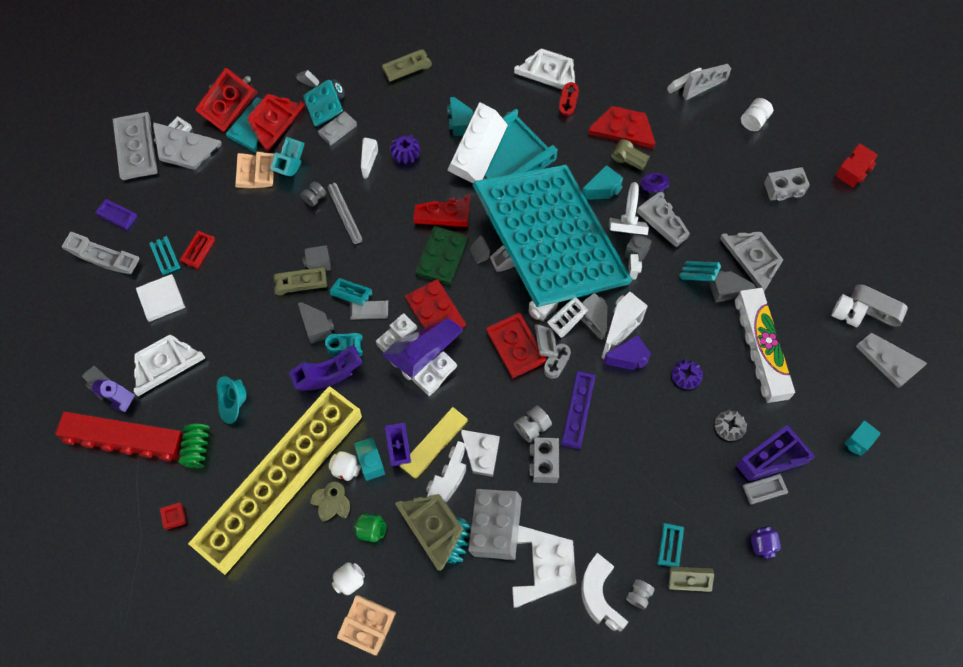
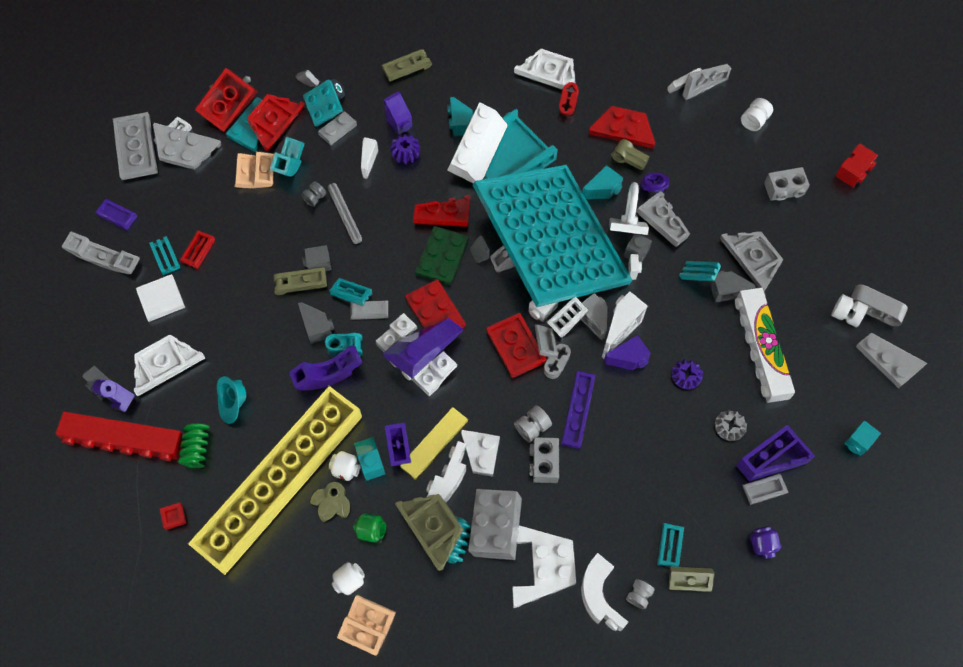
none -> dark purple slope [384,91,412,135]

